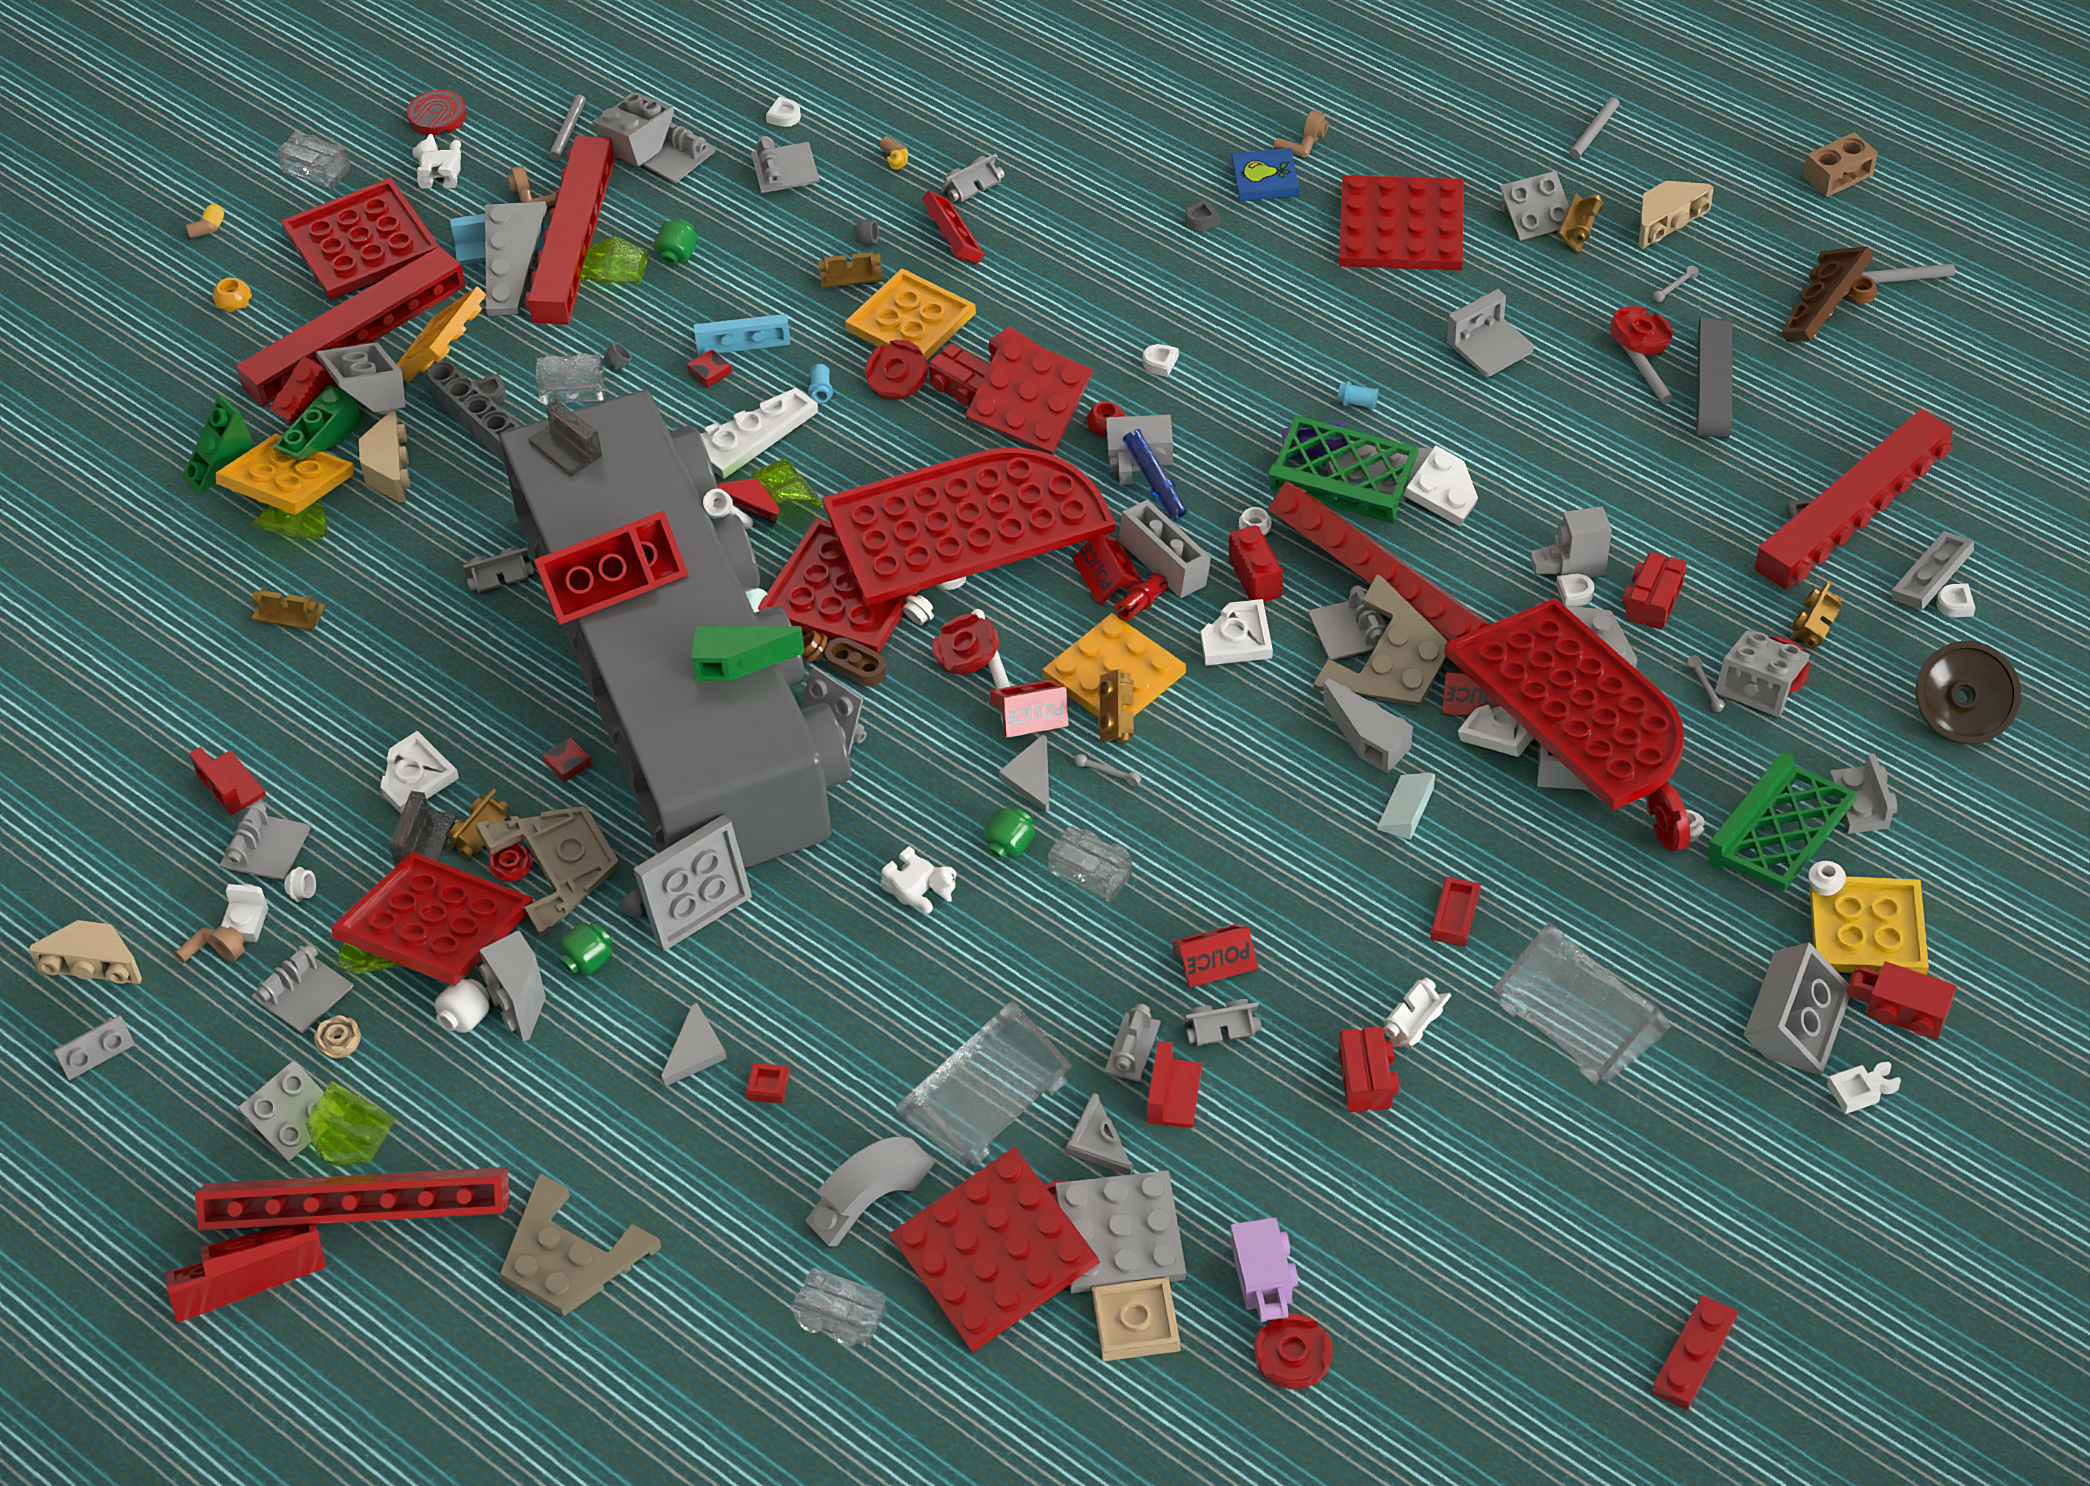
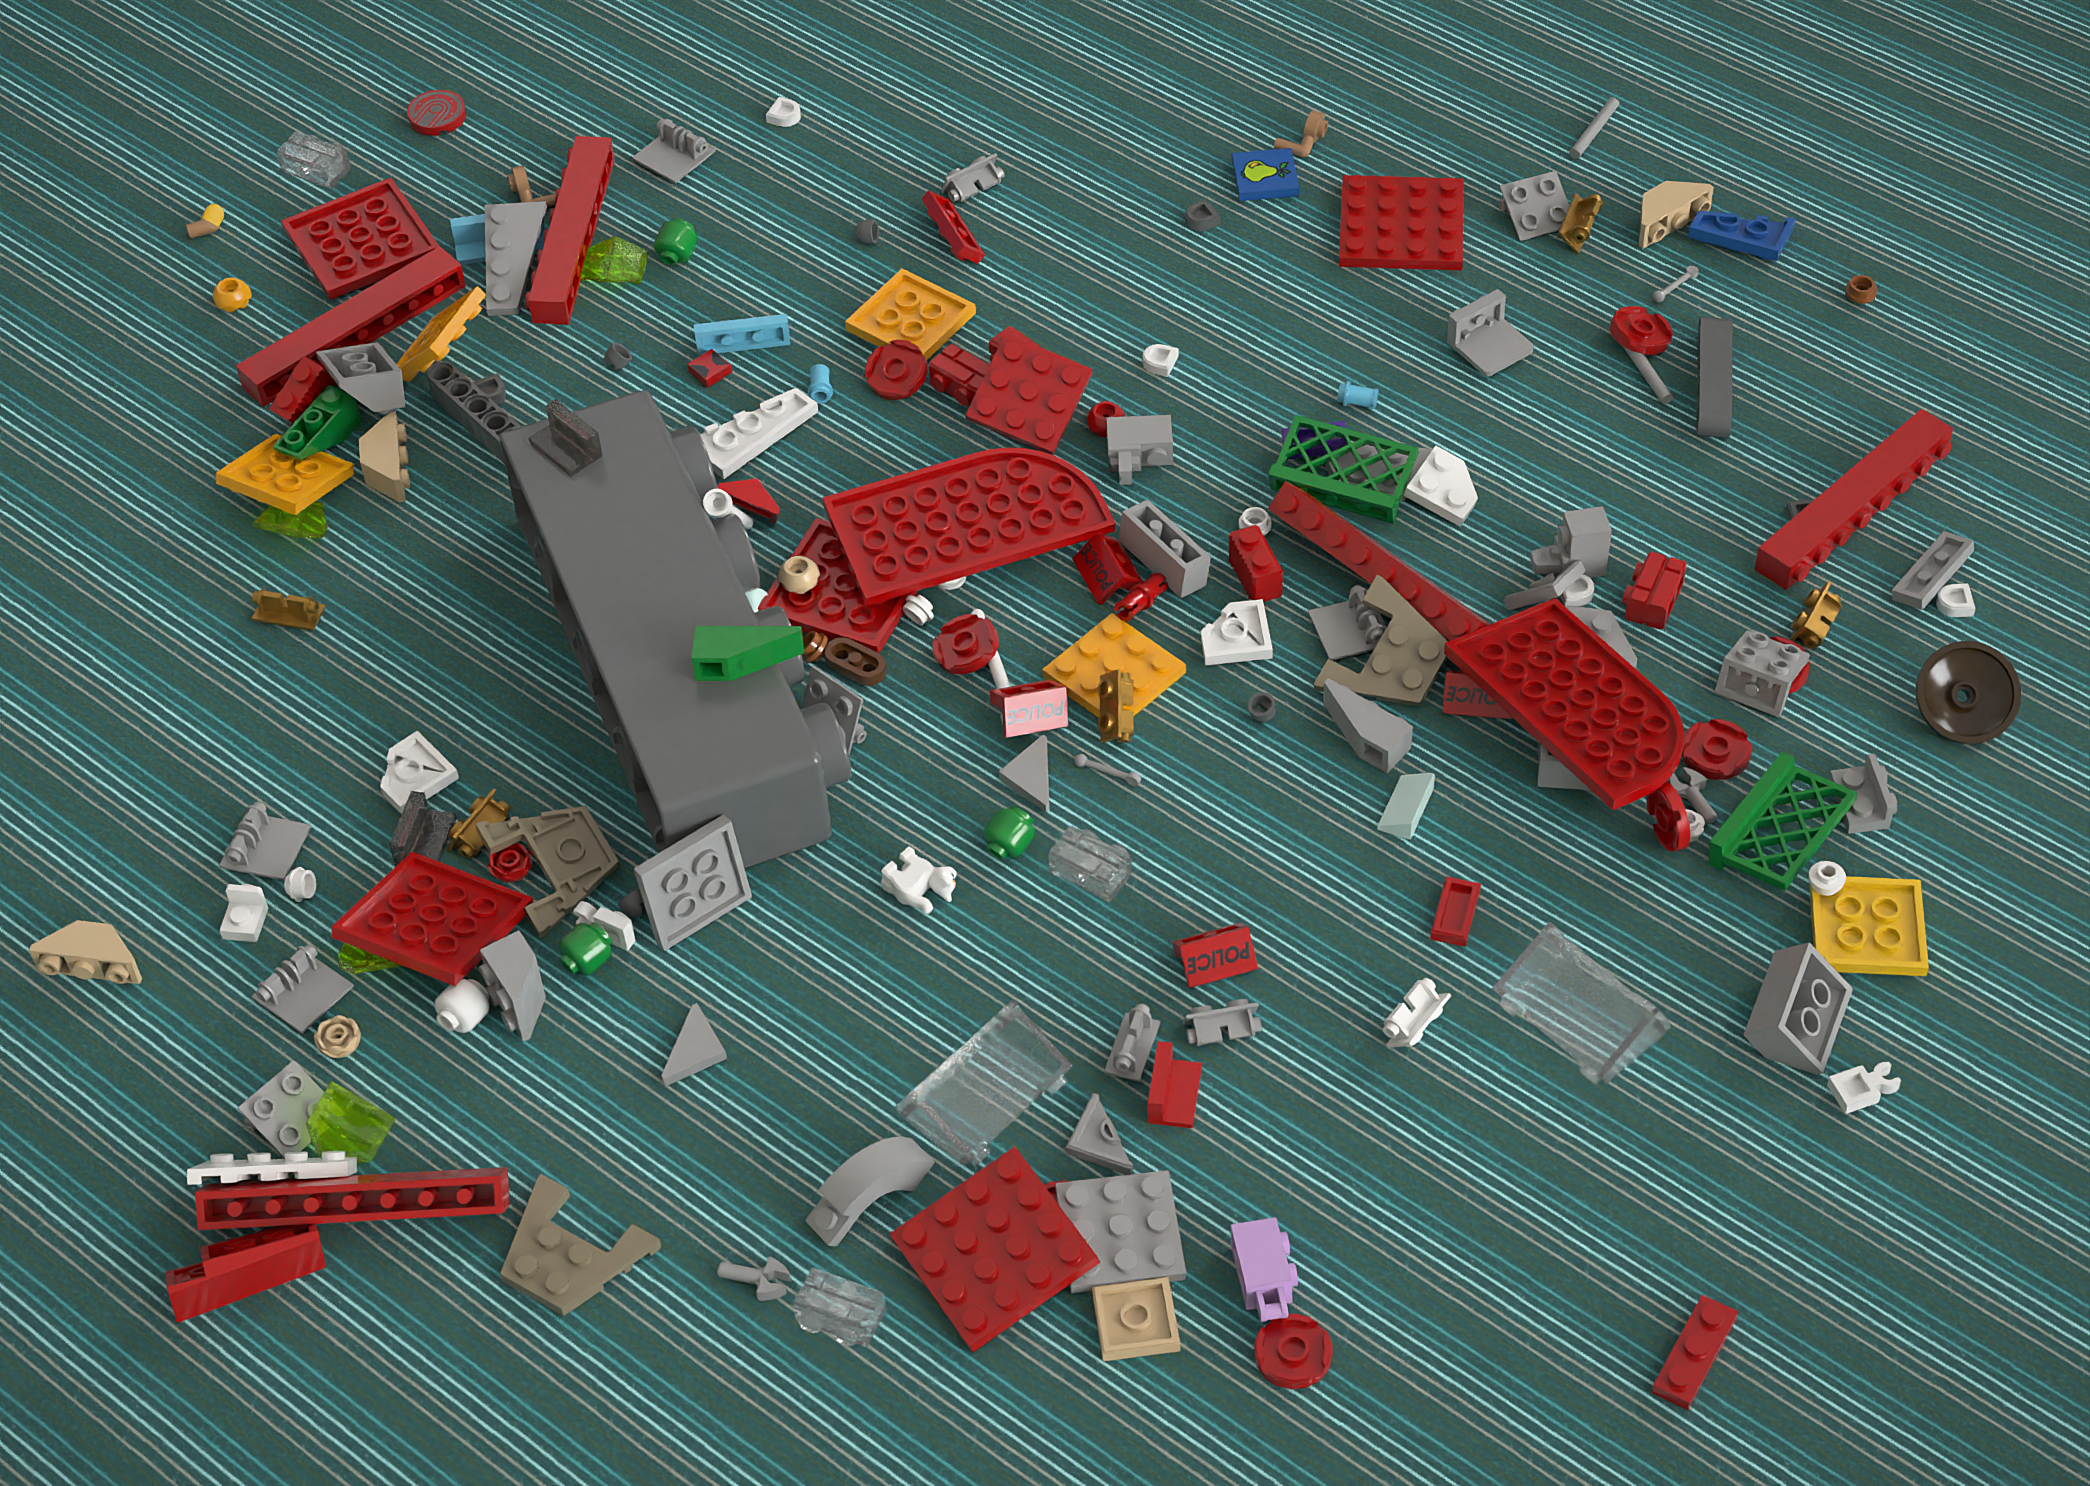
light grey hinge [53,1015,135,1080] -> none
medium nougat plate [174,926,245,963] -> none
green slope [182,395,253,494] -> none
red panel [189,747,266,816] -> none
white animal [413,134,461,188] -> none
light grey hinge [463,547,534,593] -> none
red slope [534,510,688,625] -> none
clear brick [536,354,605,404] -> none
red tile [542,737,592,782] -> none
light grey bar [549,95,586,161] -> none
light grey slope [592,92,674,166] -> none
red tile [746,1063,790,1104] -> none
light grey hinge [751,136,820,193] -> none
clear neon green slope [751,459,823,507] -> none
pearl gold hinge [818,251,883,288] -> none
arm [879,136,909,170] -> none
clear blue pin [1122,429,1188,522] -> none
red brick [1338,1027,1399,1113] -> none
white plate [1458,704,1534,757] -> none
light grey hinge [1687,655,1725,712] -> none
reddish brown wing [1781,246,1874,342] -> none
medium nougat brick [1803,132,1878,197] -> none
red brick [1846,961,1957,1040] -> none
light grey bar [1861,264,1955,283] -> none
none -> white wing [187,1151,357,1185]
none -> white plate [573,901,635,951]
none -> light grey bar [717,1257,791,1301]
none -> tan plate [778,556,820,594]
none -> dark grey hinge [1248,692,1276,723]
none -> light grey tile [1503,560,1586,610]
none -> light grey bar [1670,767,1717,824]
none -> red tile [1682,719,1752,780]
none -> blue wing [1688,211,1796,261]

